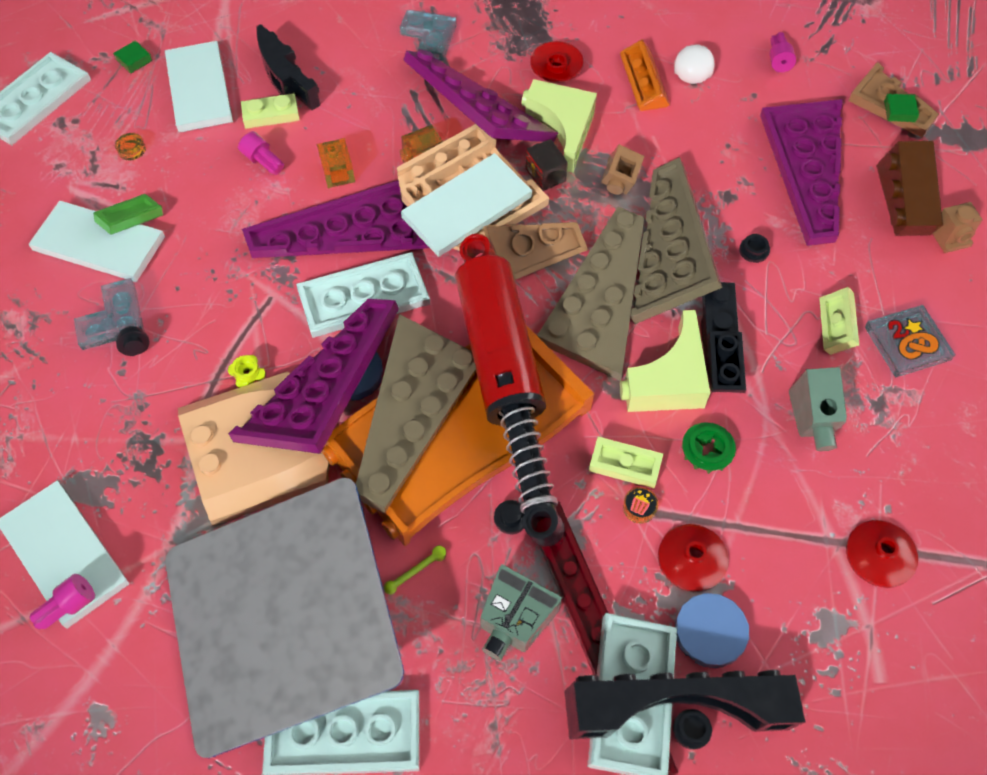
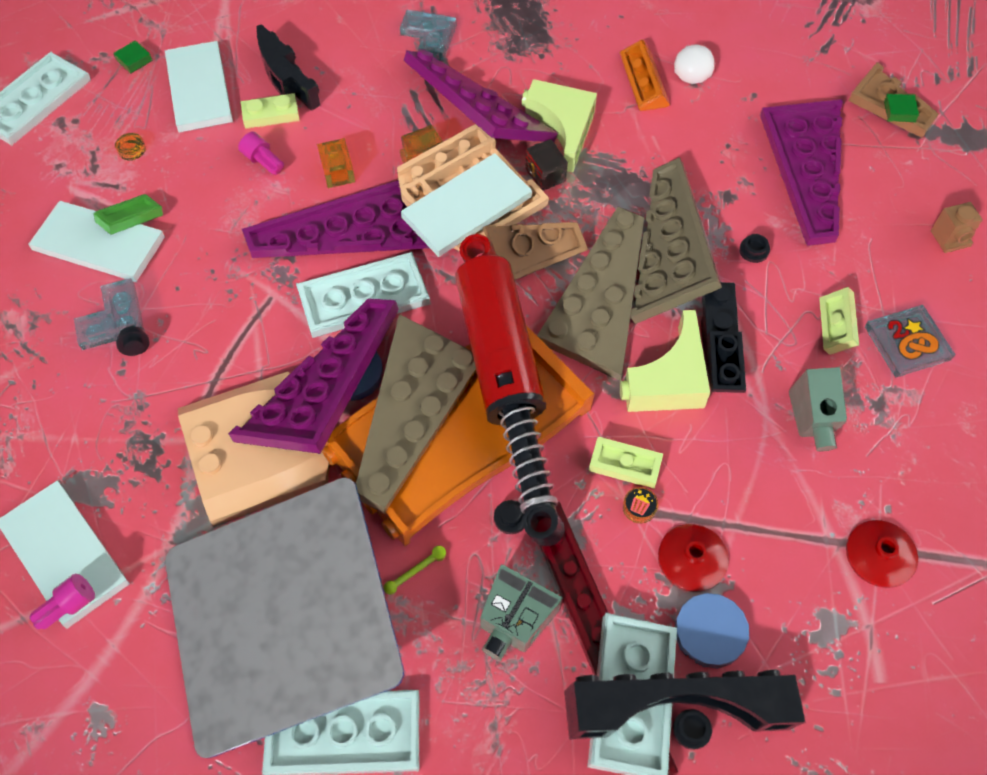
neon yellow plate [228,355,266,388] -> none
red dish [530,41,584,82] -> none
medium nougat brick [601,144,644,195] -> none
green gear [681,422,736,474] -> none
dark pink piece [769,32,796,72] -> none
reddish brown wedge [876,141,943,236] -> none

